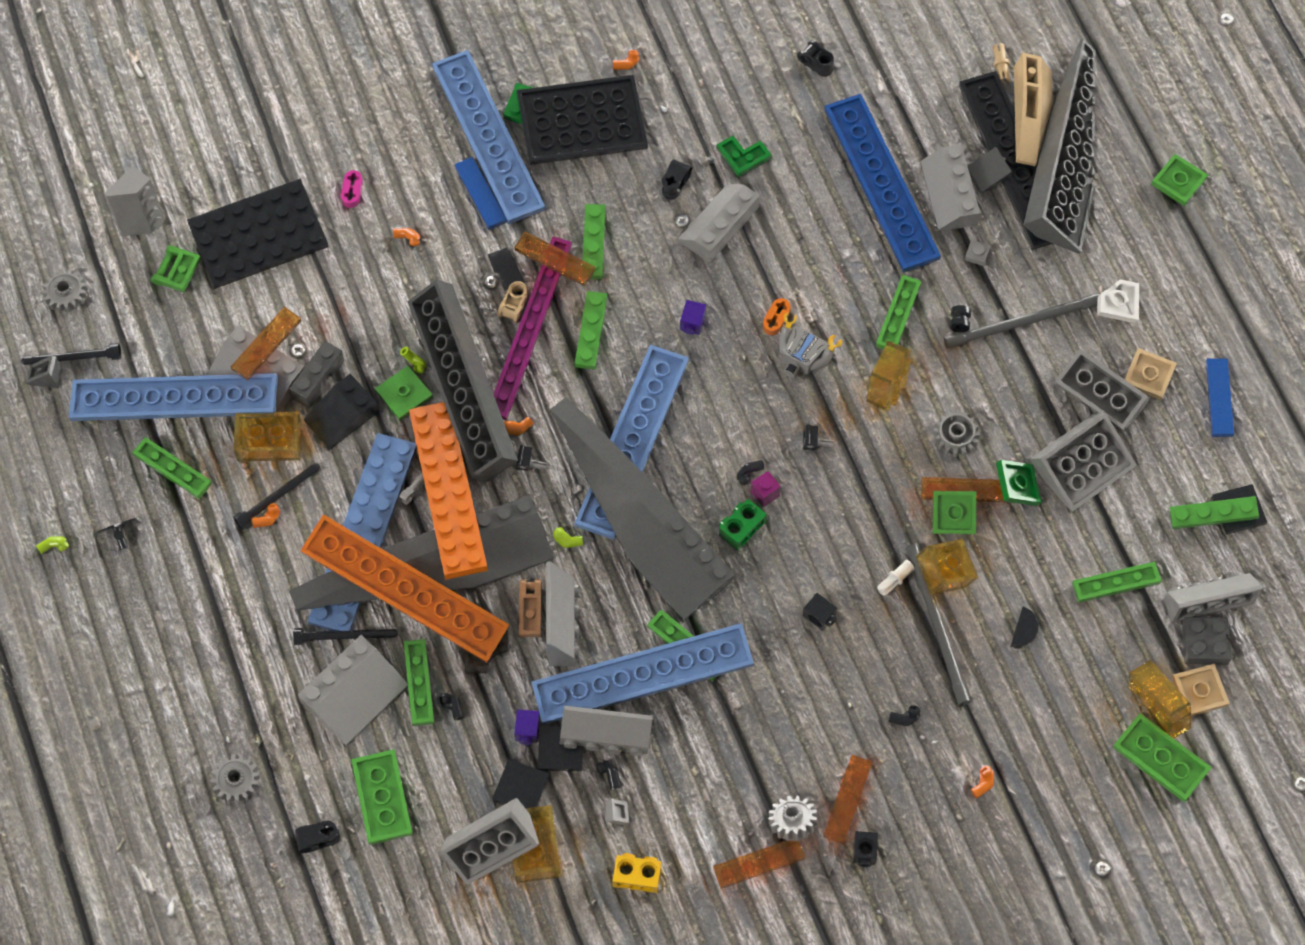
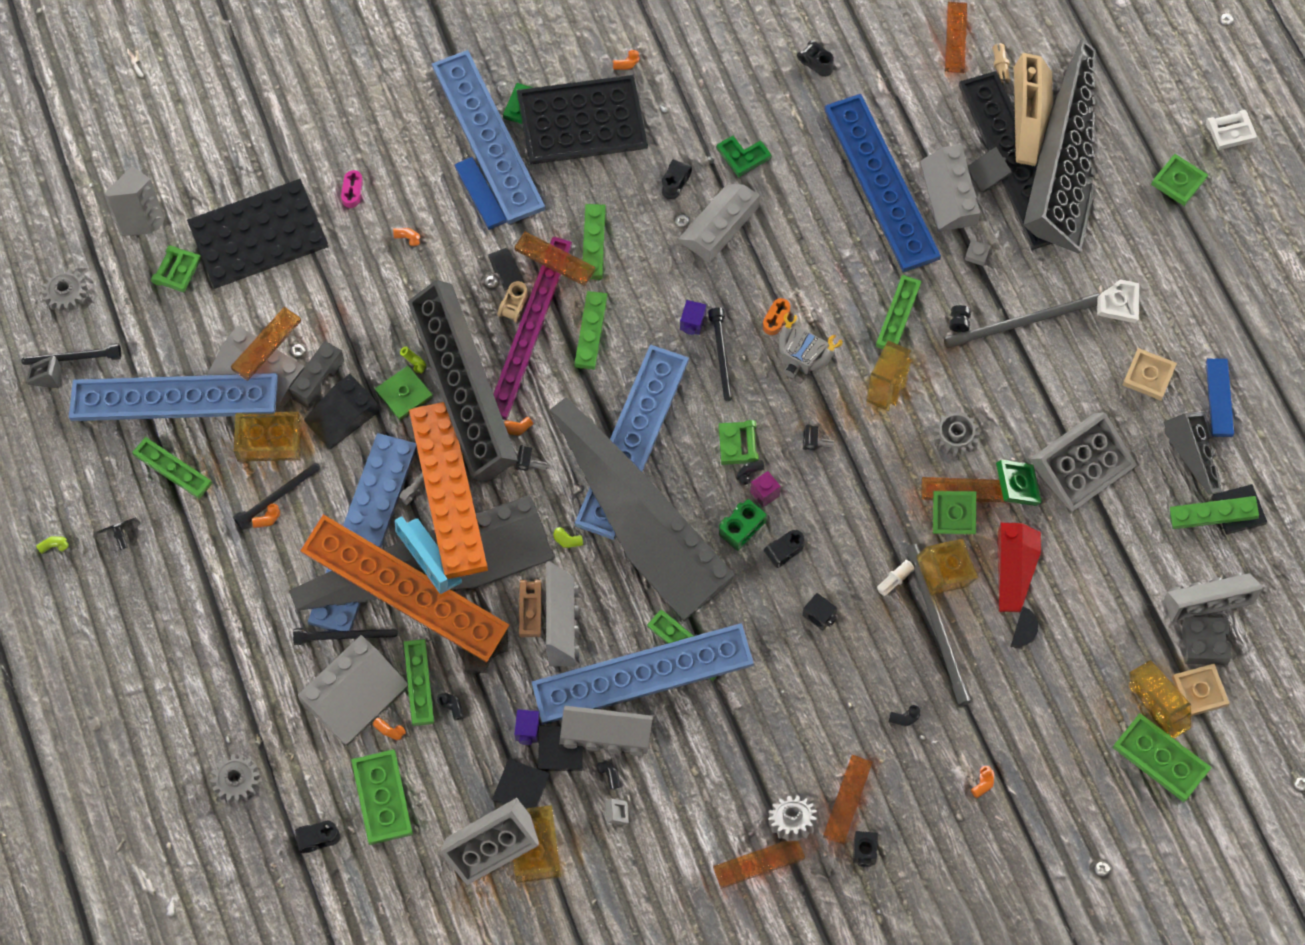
yellow brick [613,853,661,893] -> none
light grey slope [1055,349,1149,430] -> none
bright green plate [1072,562,1162,603] -> none
none -> orange arm [373,718,406,741]
none -> medium azure panel [395,517,462,594]
none -> black piece [708,307,732,401]
none -> bright green plate [719,420,759,465]
none -> black piece [763,530,804,568]
none -> clear orange plate [944,2,967,73]
none -> red wedge [998,522,1041,612]
none -> dark grey wedge [1164,412,1222,494]
none -> white plate [1206,110,1257,150]

